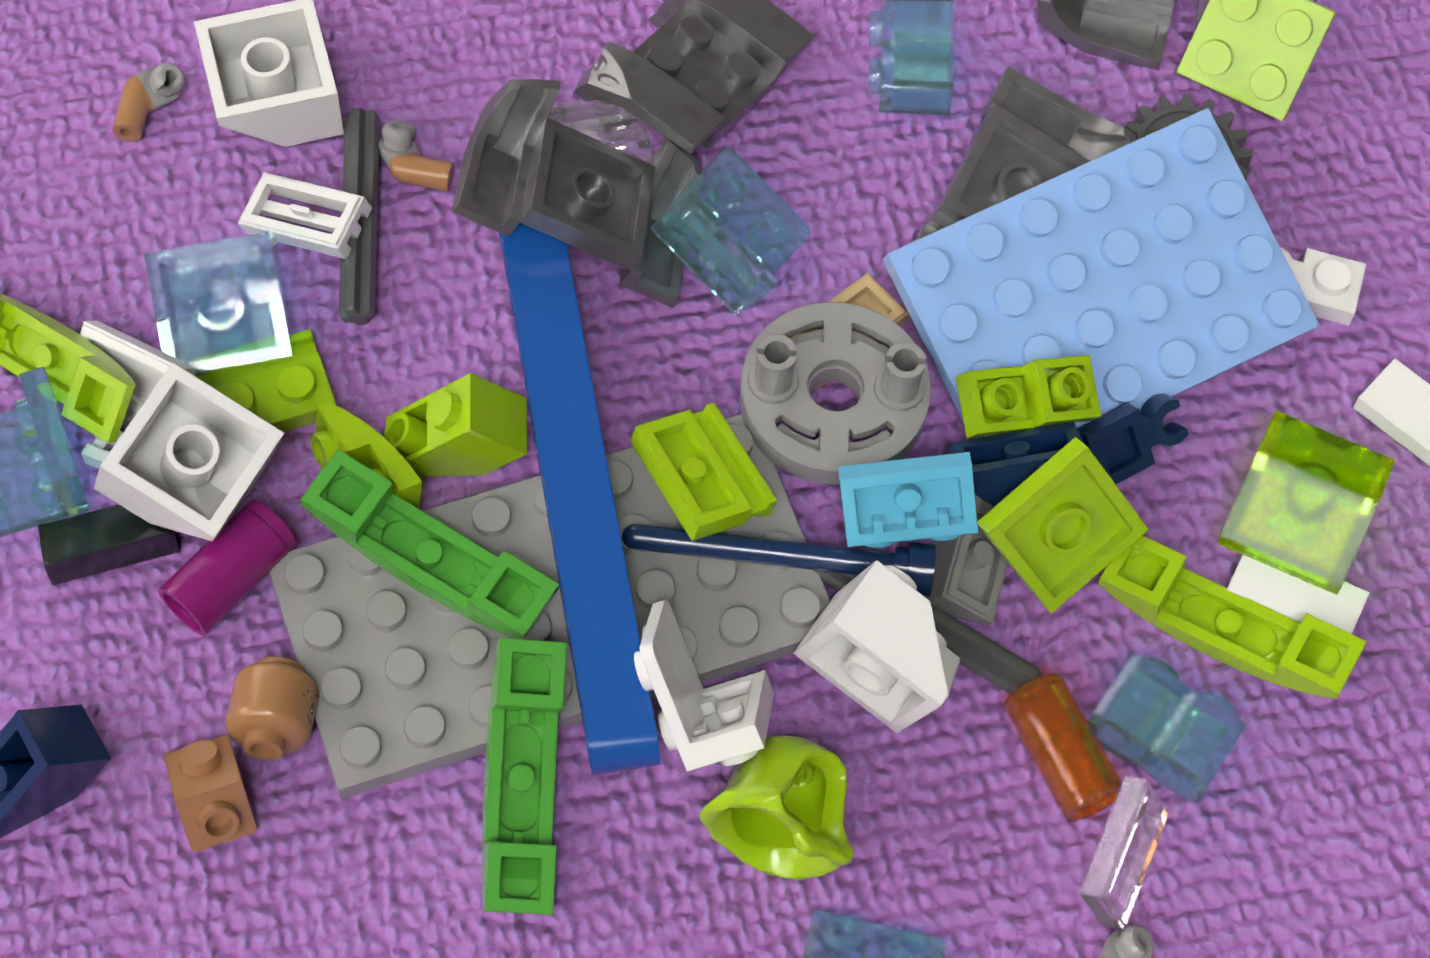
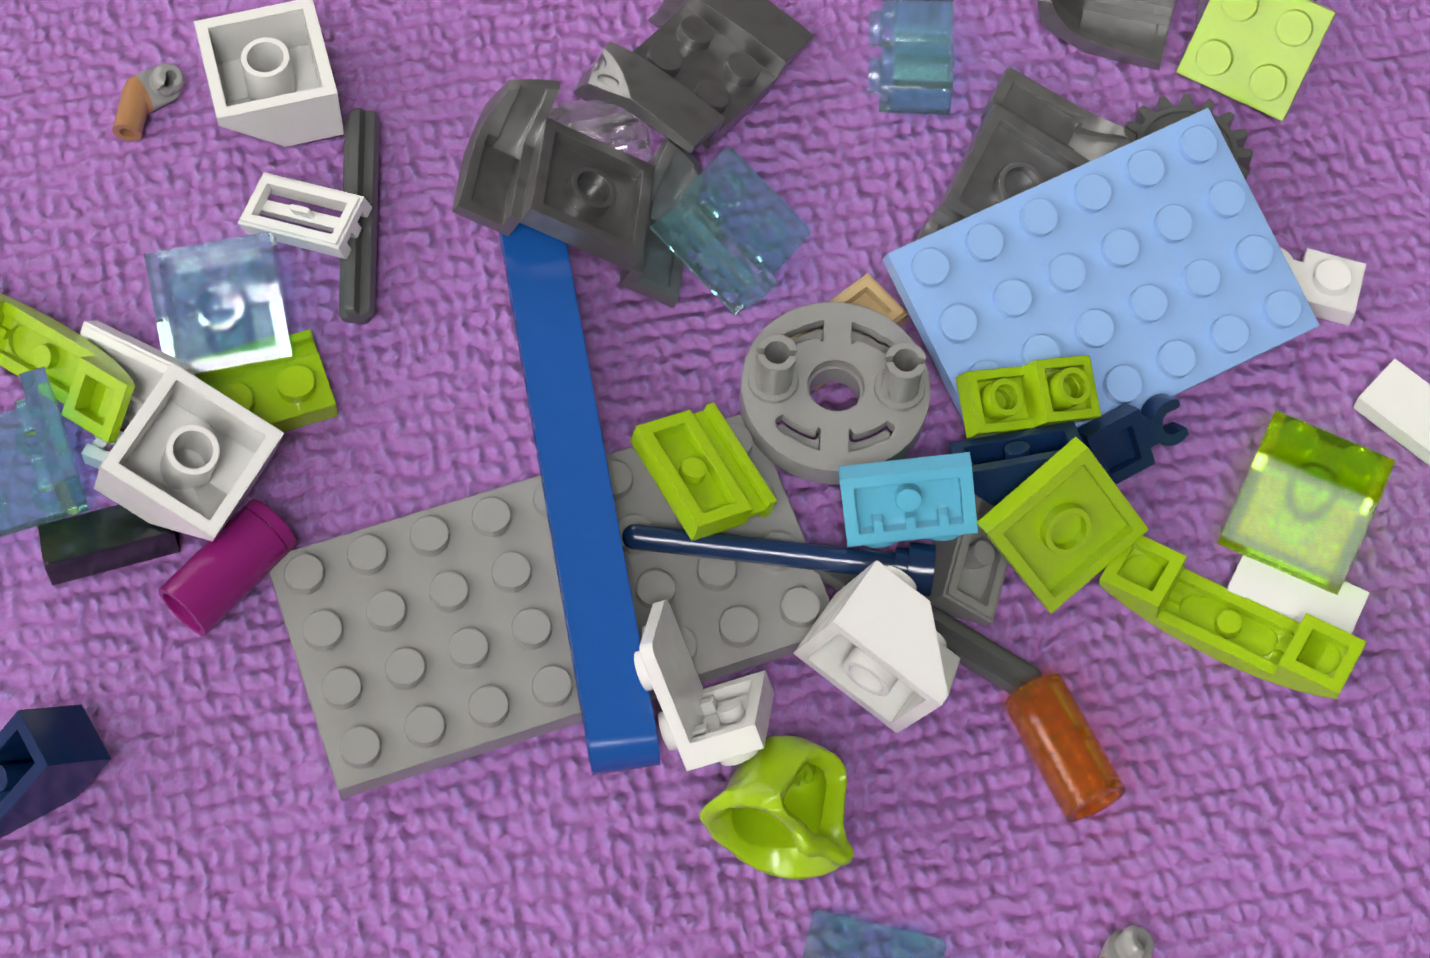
medium nougat bracket [163,734,257,852] -> none
medium nougat head [225,656,319,761] -> none
bright green slope [300,449,559,639] -> none
lime slope [310,402,422,509] -> none
medium nougat arm [378,120,455,192] -> none
lime slope [384,373,527,477] -> none
bright green slope [482,638,567,915] -> none
clear tile [1079,775,1168,930] -> none
clear light blue brick [1084,654,1247,803] -> none

